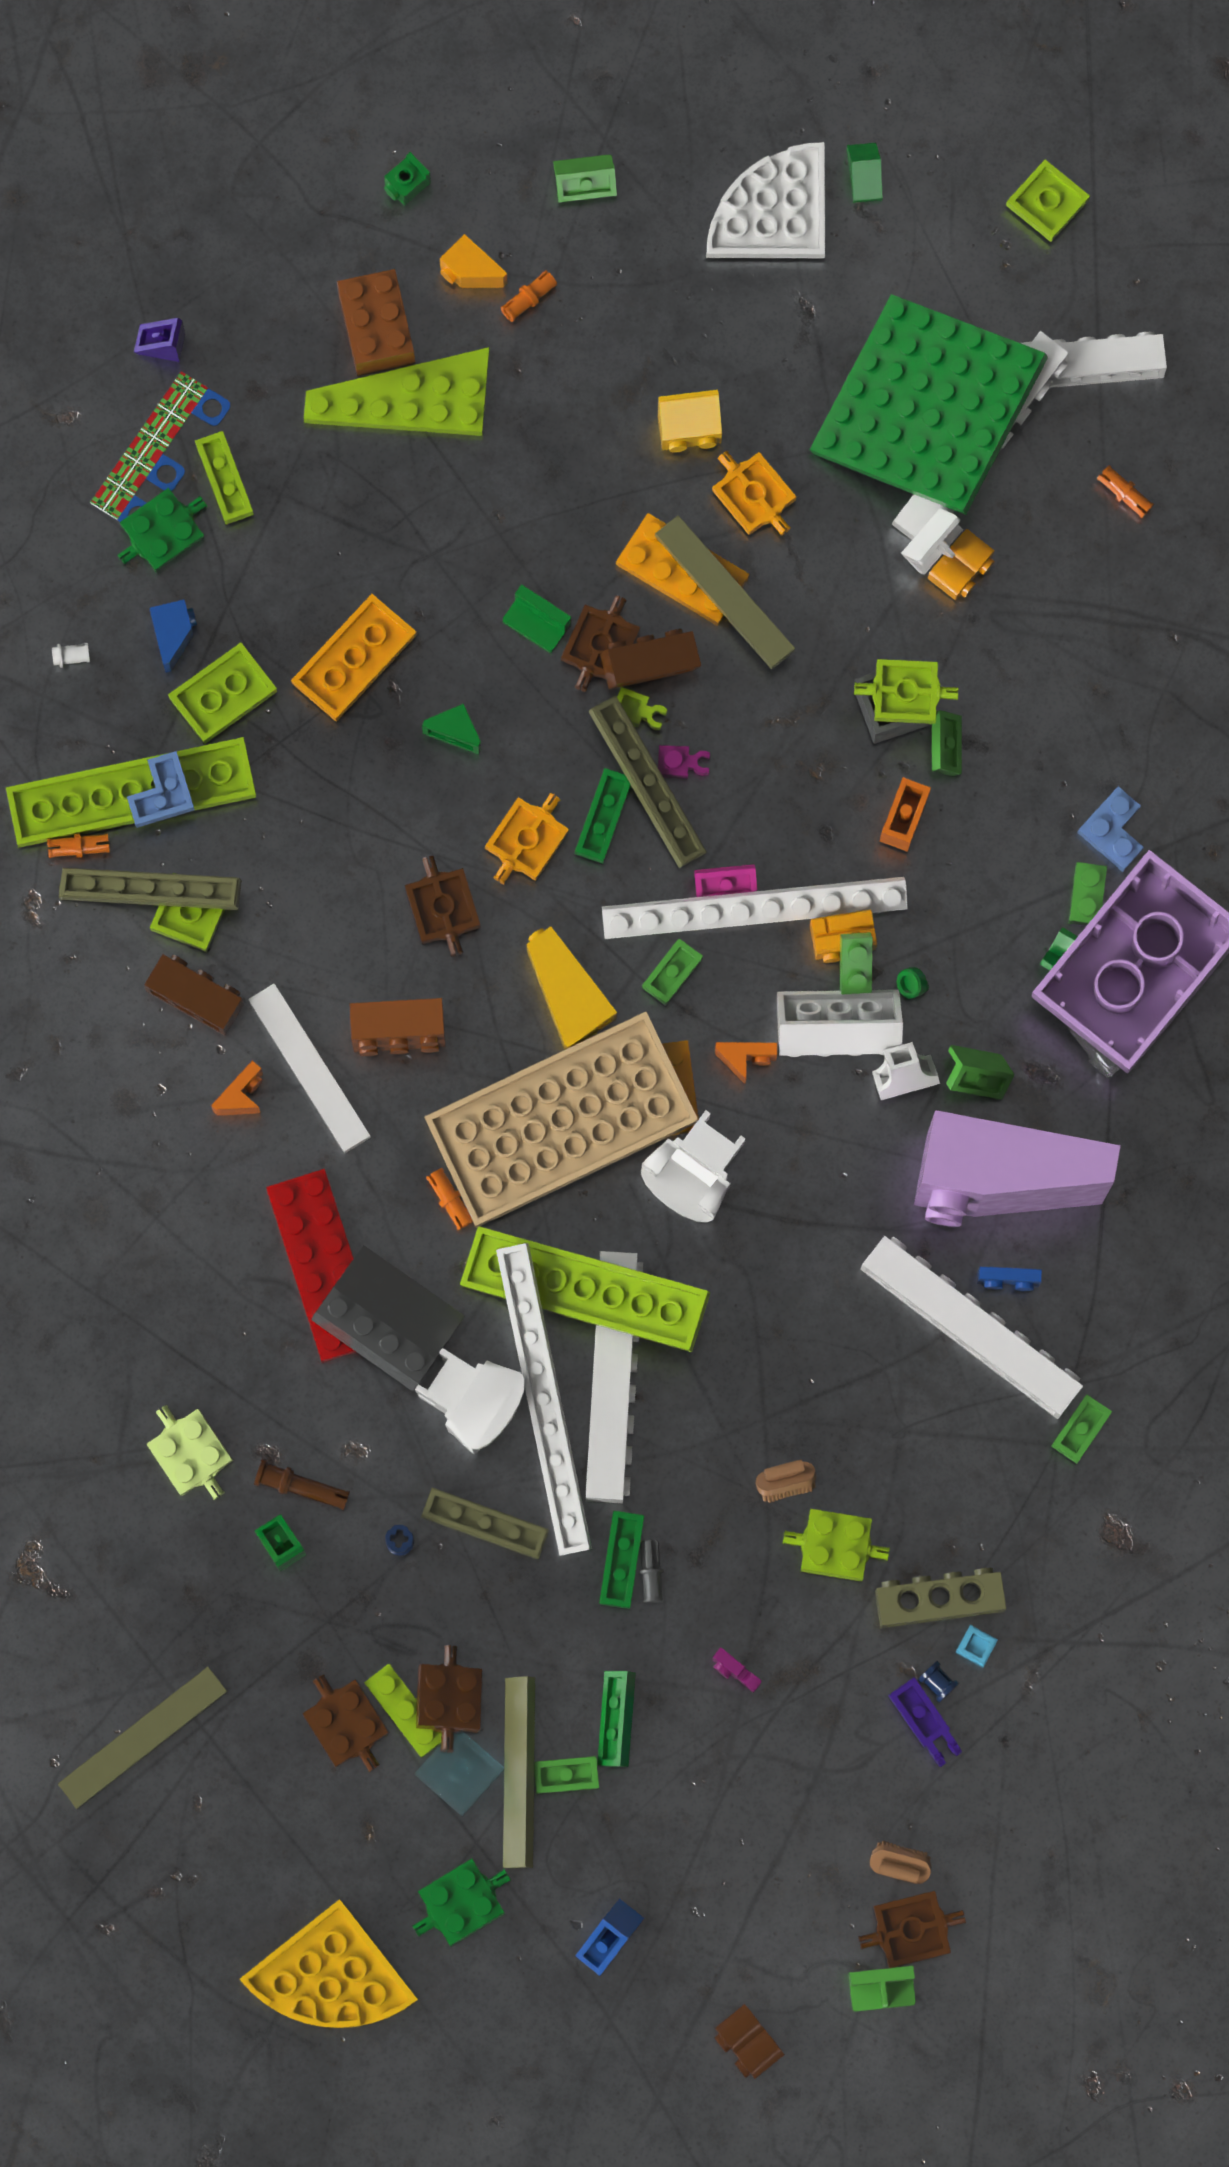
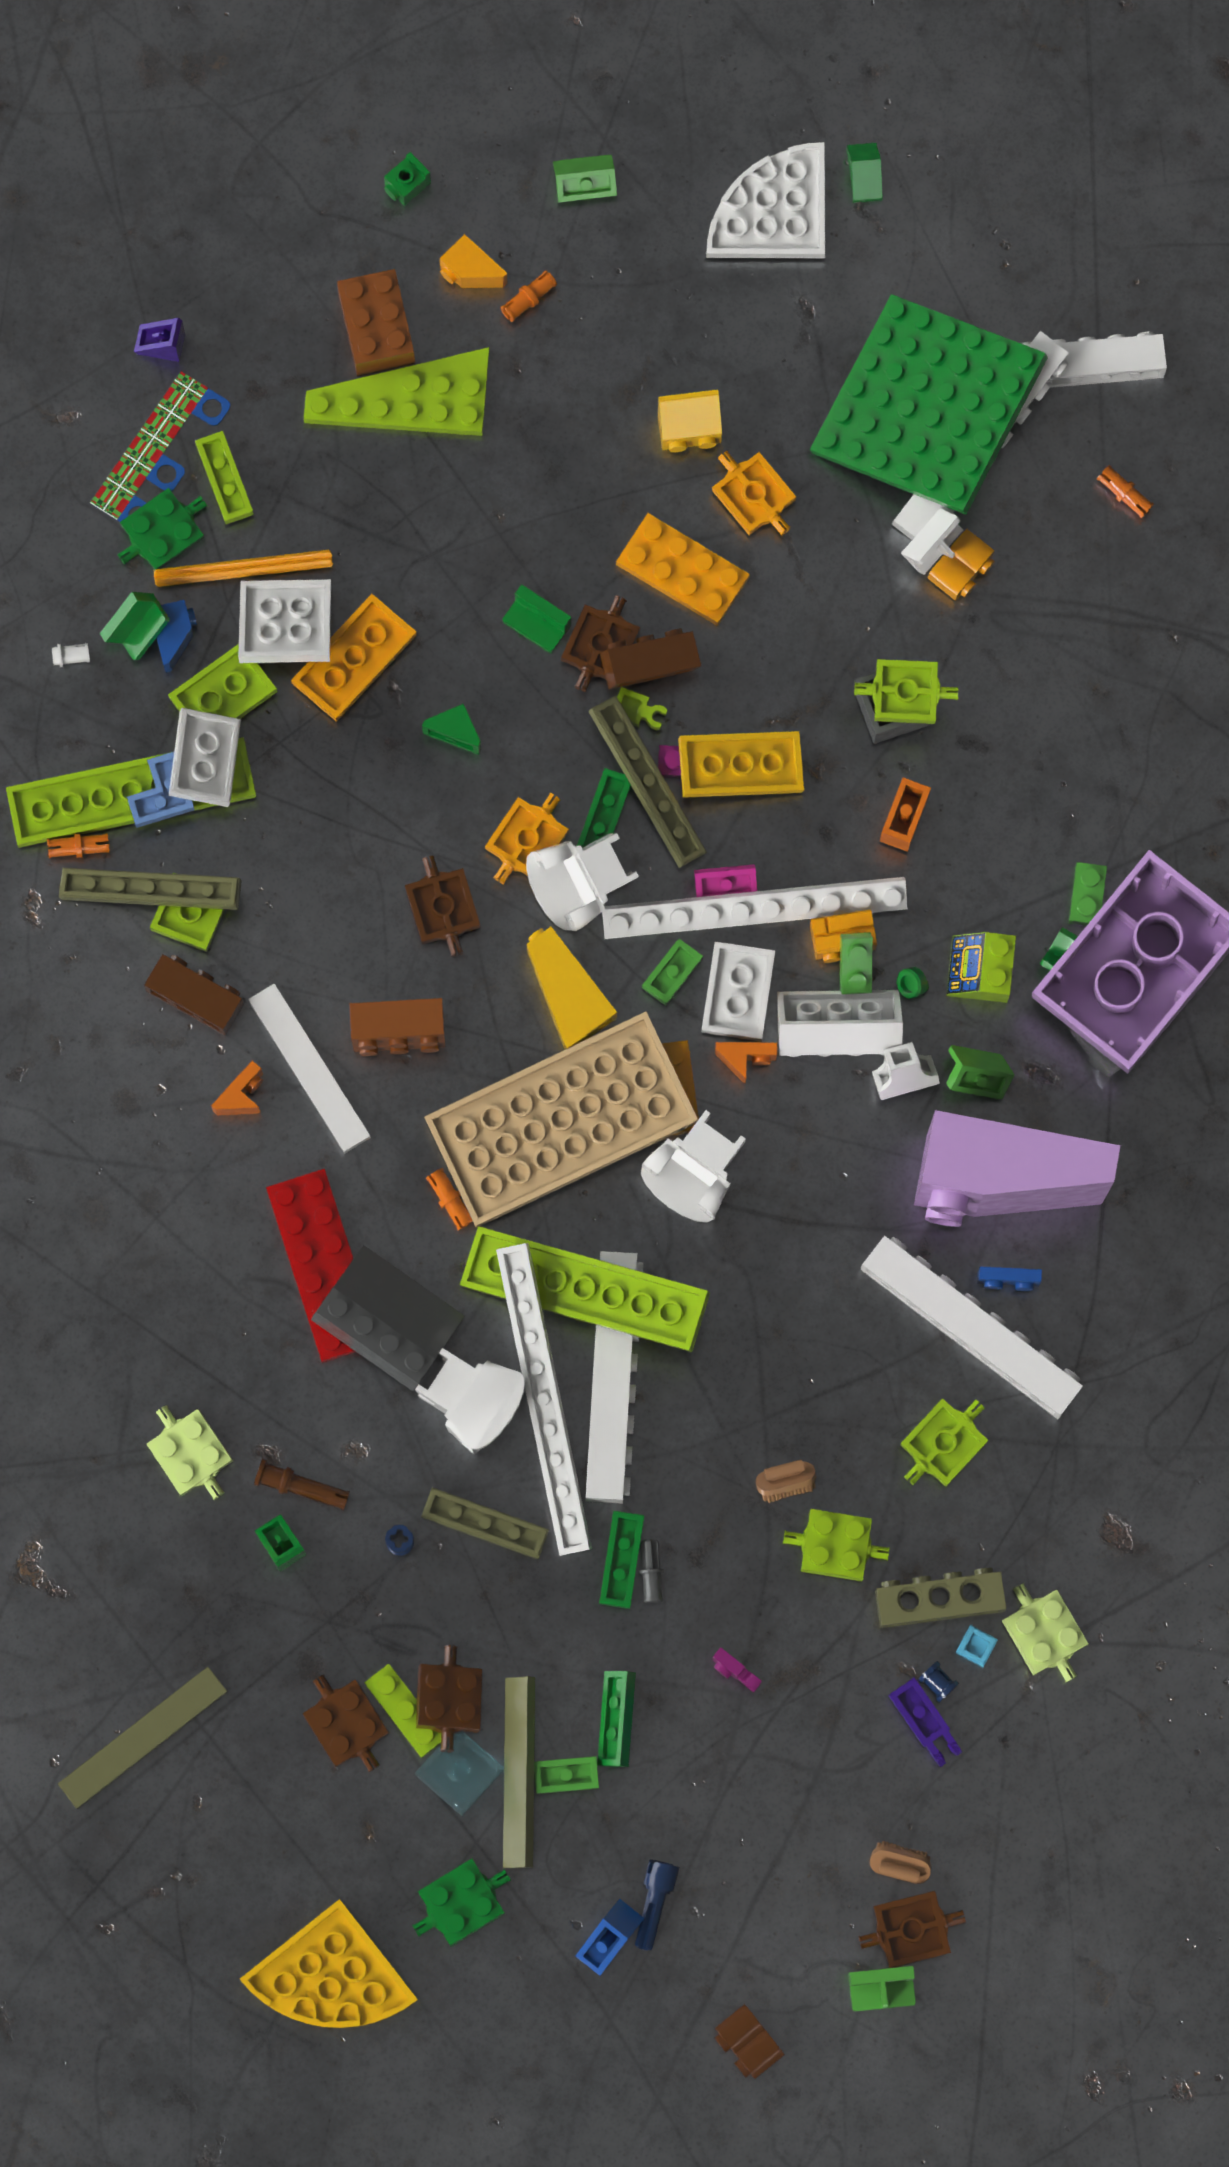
olive tile [655,515,795,670] -> none
bright green plate [932,710,962,776] -> none
lime plate [1006,159,1090,242] -> none
bright green plate [1051,1394,1112,1464] -> none
medium blue plate [1077,786,1144,872] -> none
none -> green panel [100,592,169,660]
none -> light orange axle [154,550,333,587]
none -> white tile [169,708,241,807]
none -> white plate [238,579,332,663]
none -> white piece [526,833,639,931]
none -> dark blue piece [635,1859,680,1950]
none -> yellow plate [678,731,804,798]
none -> white plate [701,942,775,1042]
none -> lime plate [900,1398,988,1487]
none -> slope [946,932,1016,1003]
none -> yellowish green plate [1002,1583,1088,1682]

